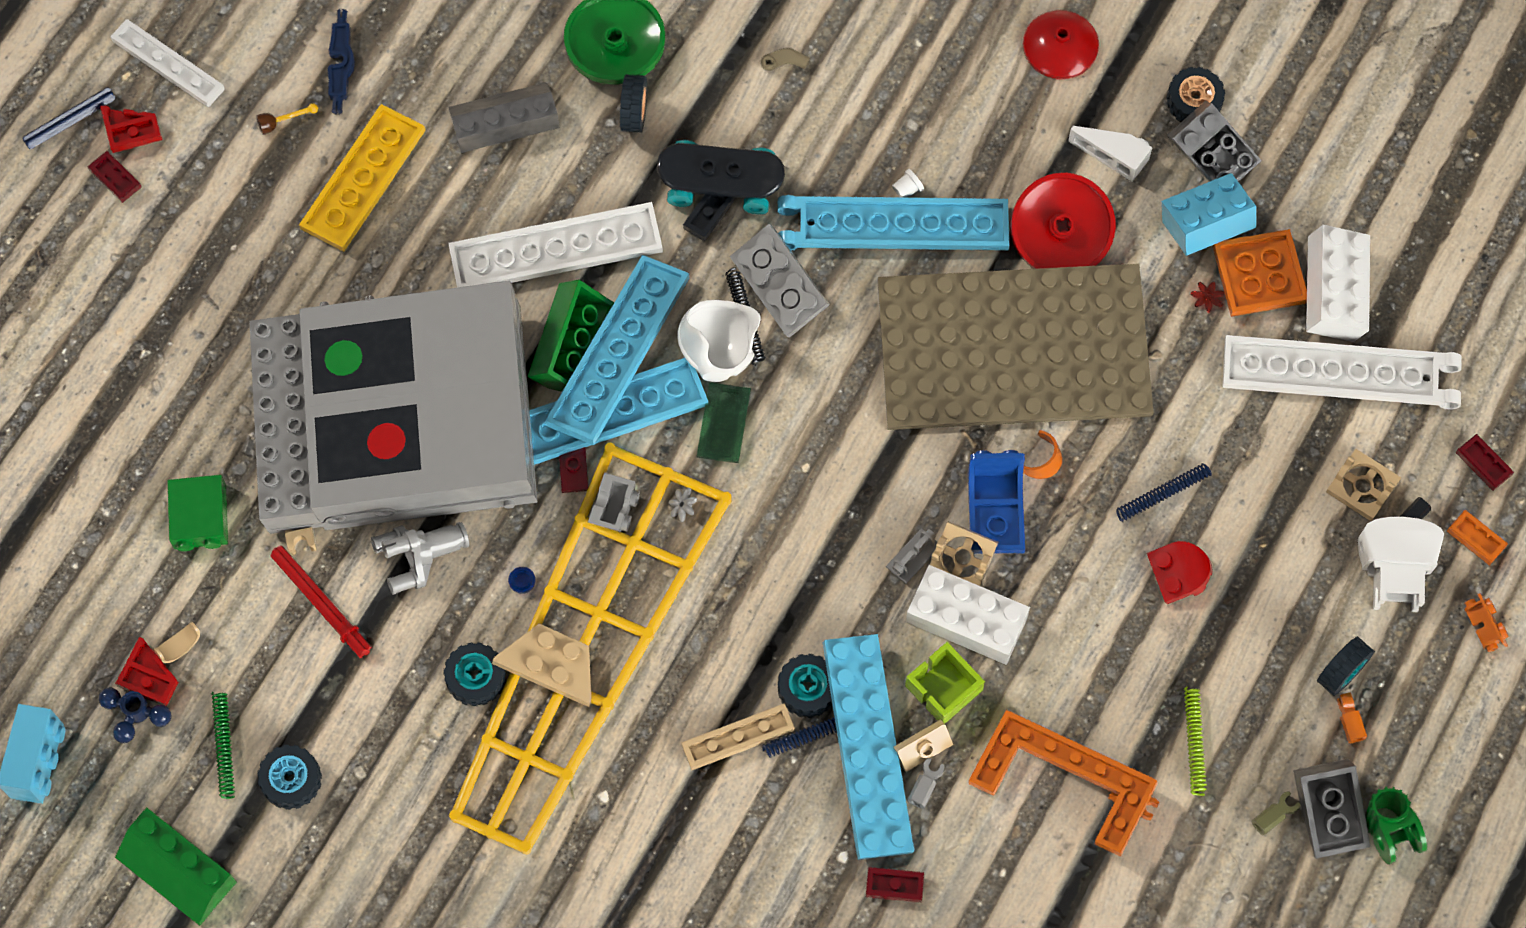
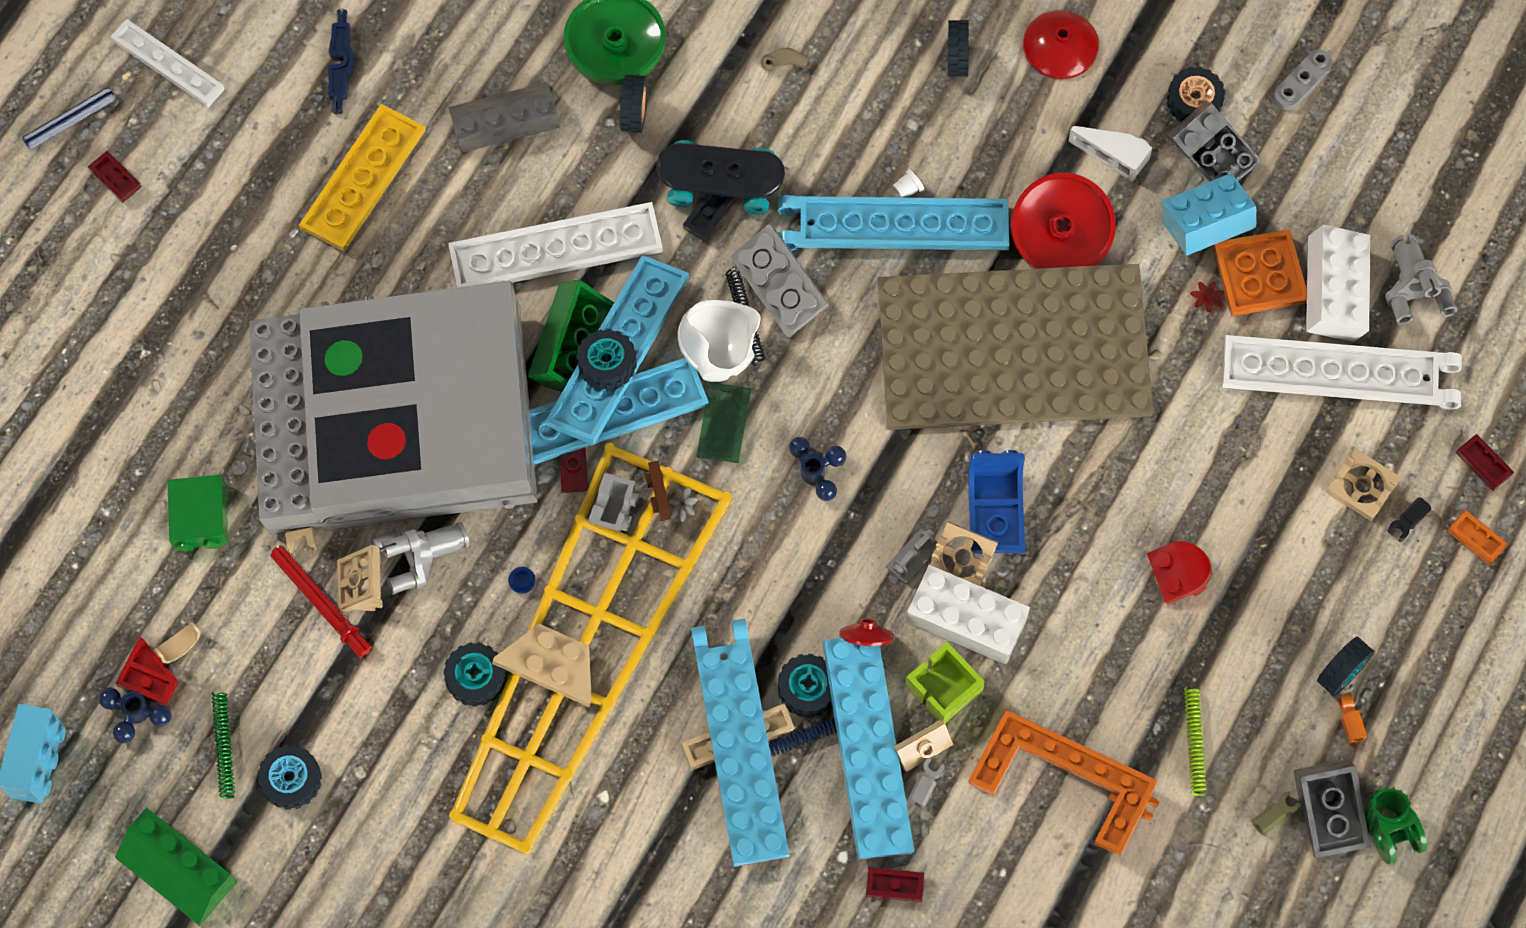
red wing [101,106,163,153] -> none
hinge [256,103,318,135] -> none
orange helmet [1023,430,1062,479] -> none
dark blue piece [1116,463,1212,522] -> none
white piece [1358,517,1444,613] -> none
orange hinge [1464,593,1509,652] -> none
none -> tan piece [337,545,382,613]
none -> black wheel [577,329,637,390]
none -> reddish brown plate [645,460,671,521]
none -> medium azure hinge [691,618,789,867]
none -> dark blue piece [789,437,847,501]
none -> red dish [839,618,894,646]
none -> black wheel [948,20,969,77]
none -> light grey plate [1273,50,1333,110]
none -> light grey wheel [1385,234,1458,325]

